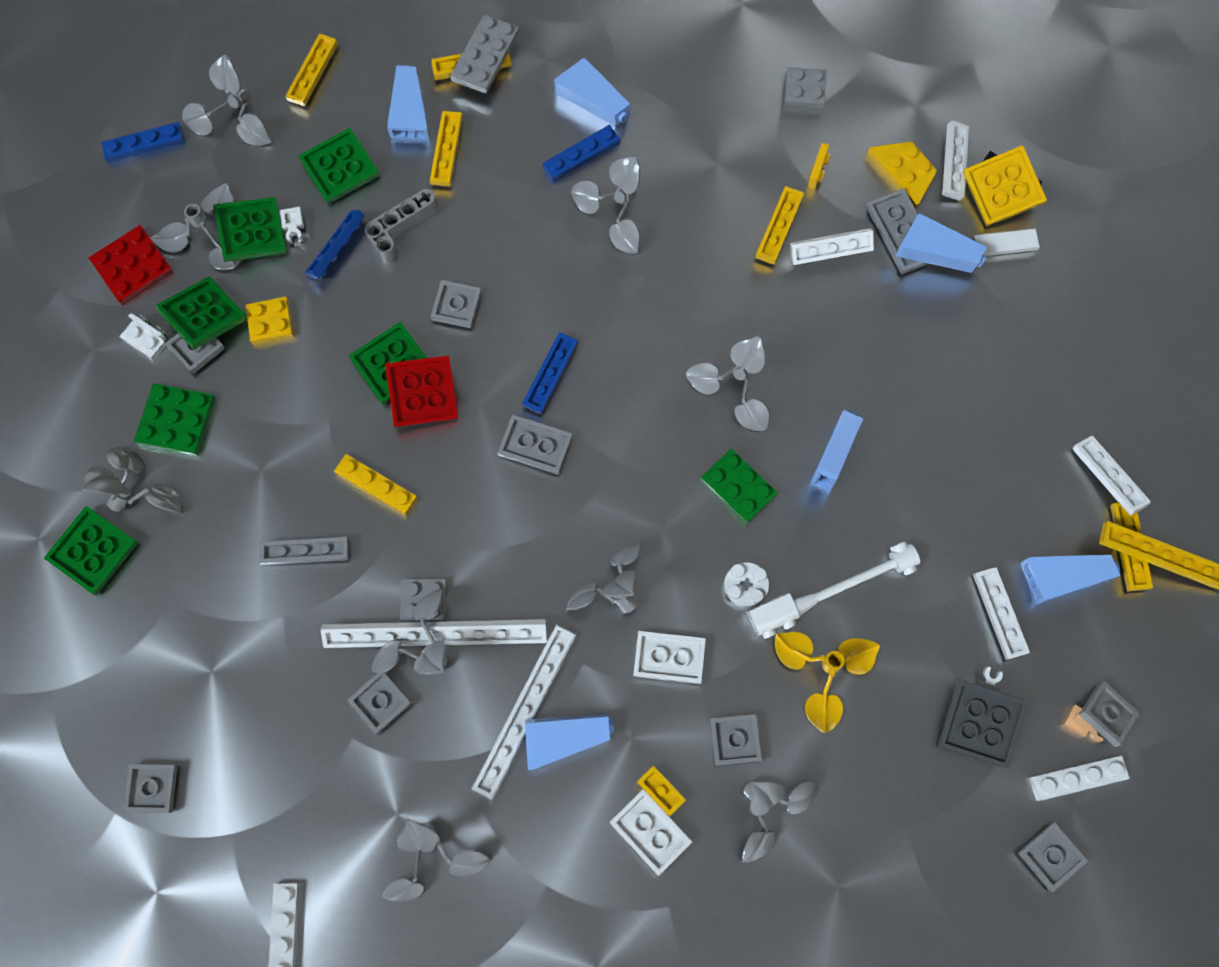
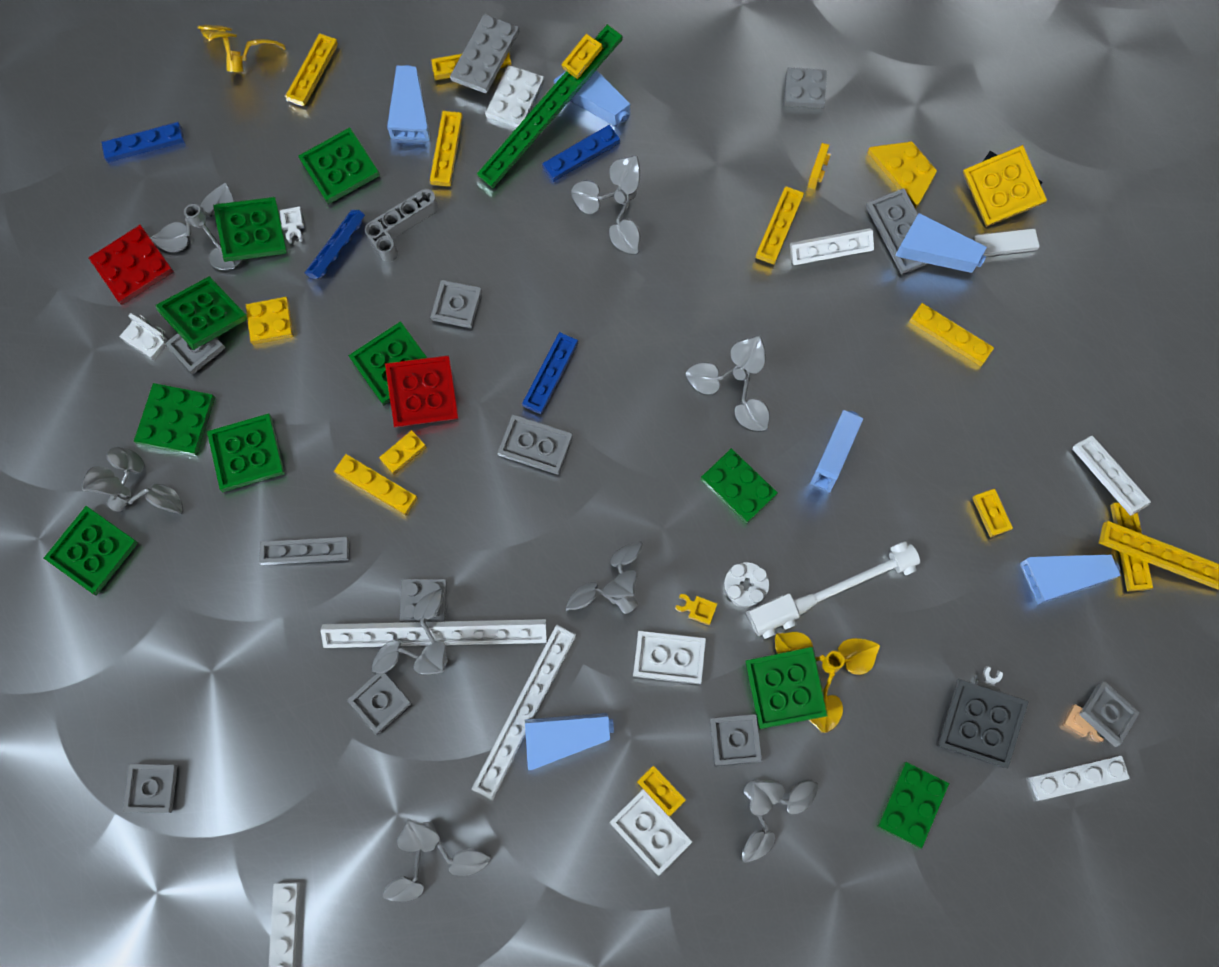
light grey plant [182,54,272,146] -> none
white plate [942,120,969,201] -> none
white plate [973,567,1030,660] -> none
light grey plate [1017,822,1088,892] -> none
none -> yellow plant [198,25,286,72]
none -> green plate [207,413,285,492]
none -> yellow plate [379,430,427,475]
none -> green plate [477,24,623,189]
none -> white plate [486,65,545,127]
none -> yellow plate [561,34,603,79]
none -> yellow plate [675,594,717,626]
none -> green plate [746,647,828,729]
none -> green plate [876,762,949,849]
none -> yellow plate [909,303,994,366]
none -> yellow plate [972,488,1013,538]

